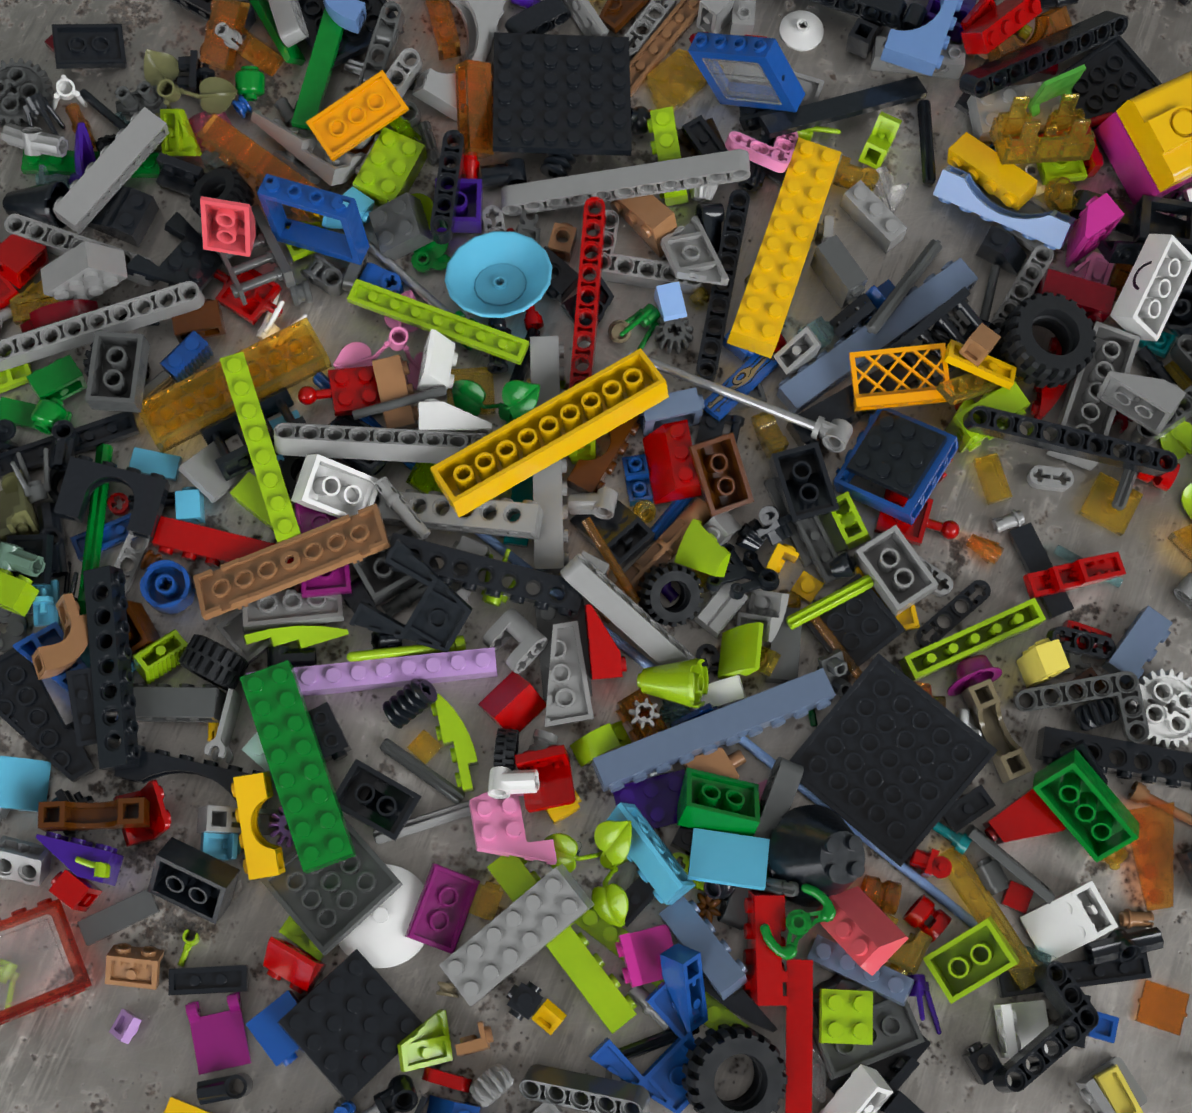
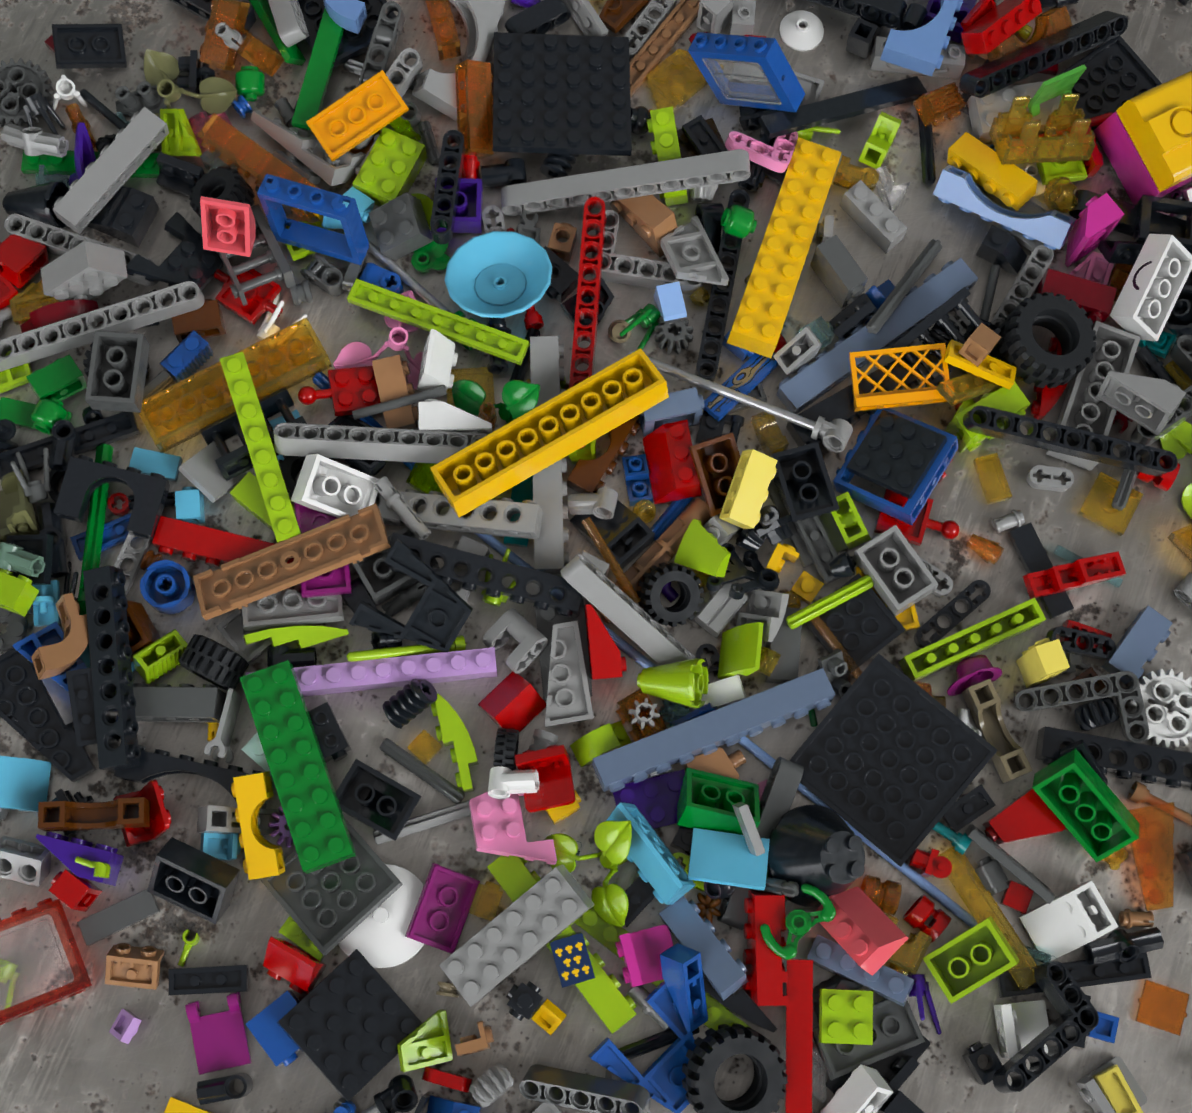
none -> black hinge [82,406,103,424]
none -> clear orange pin [478,402,497,431]
none -> dark blue piece [550,933,595,988]
none -> light yellow brick [719,449,778,529]
none -> green head [721,204,757,239]
none -> light grey tile [732,802,765,856]
none -> clear orange brick [913,82,967,127]

